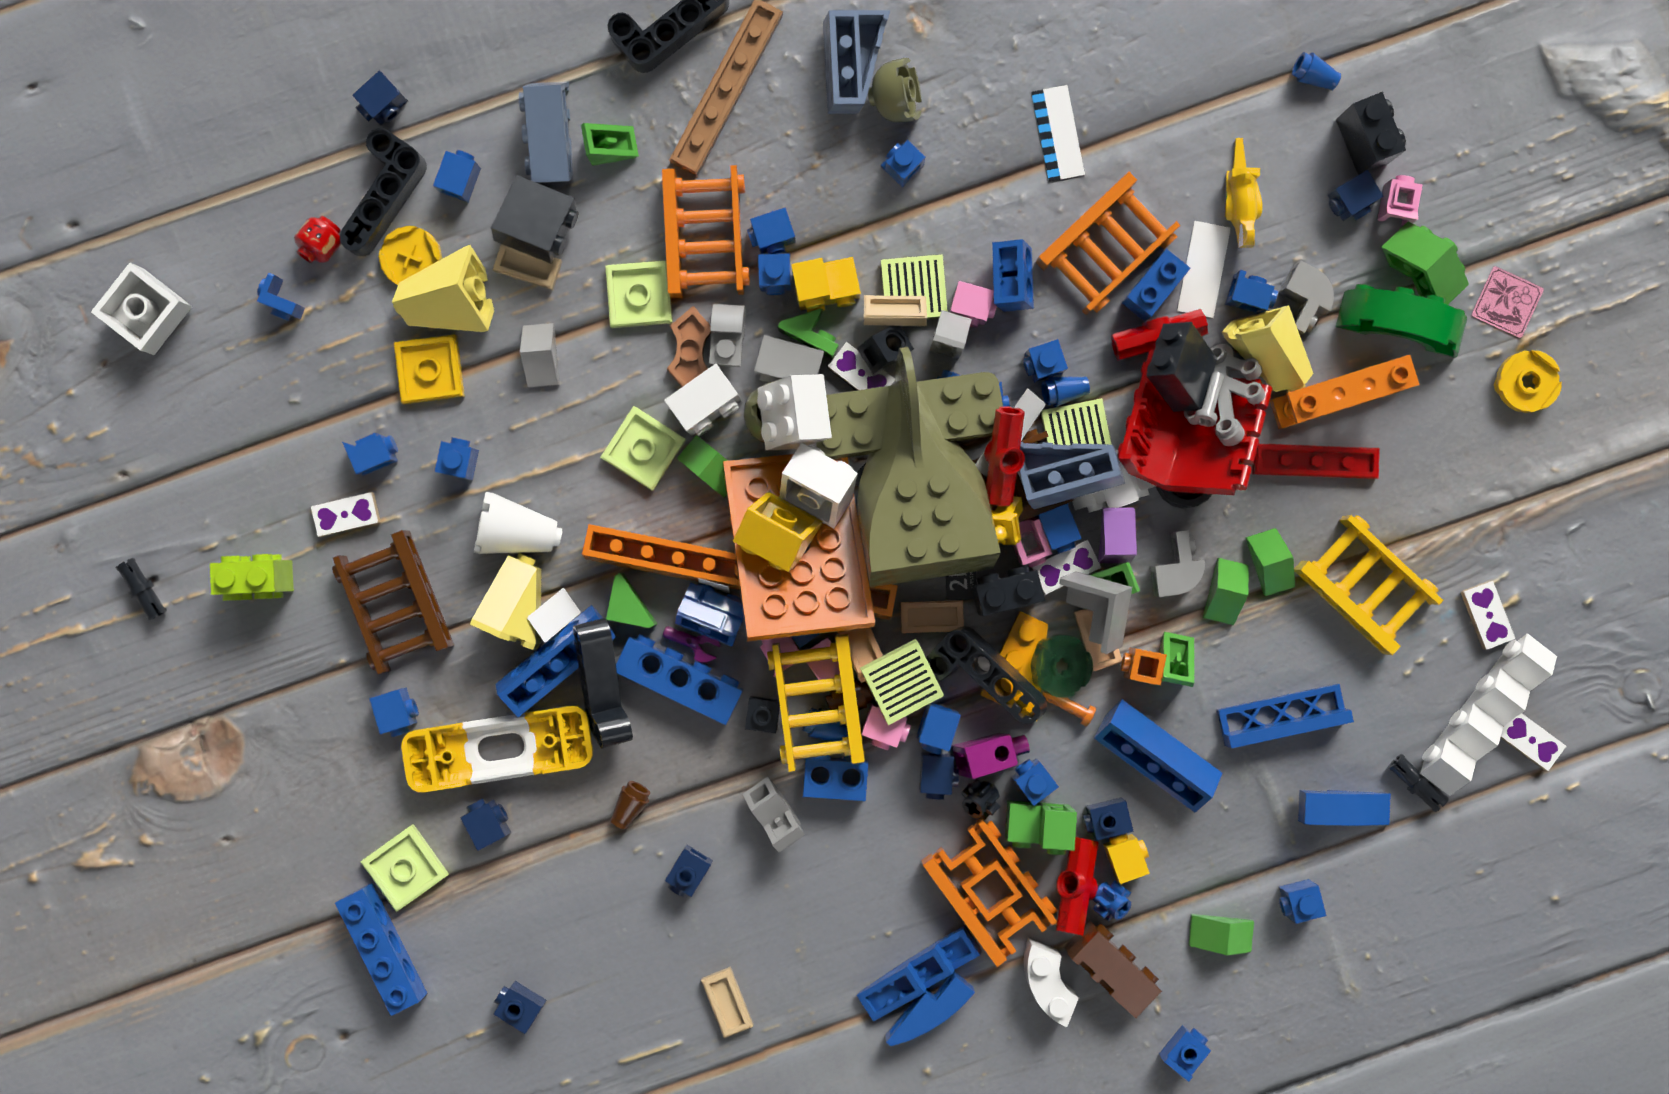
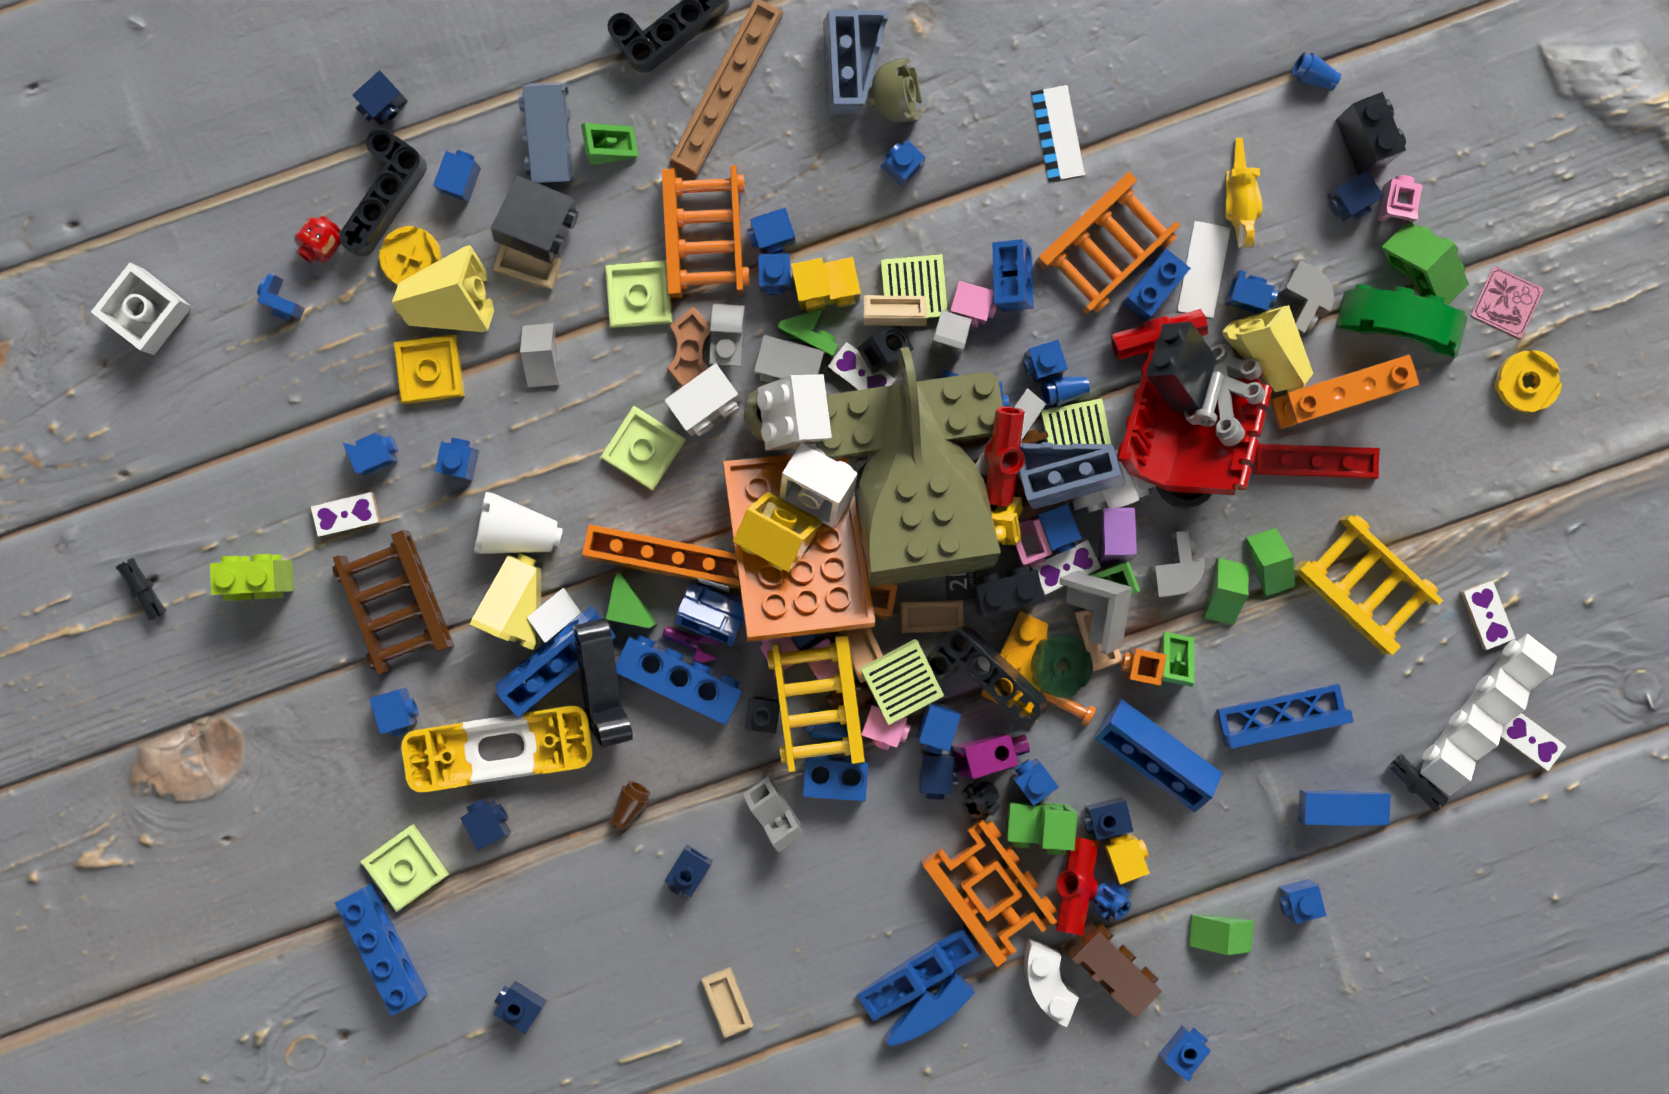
bright green slope [677,435,728,498] -> none

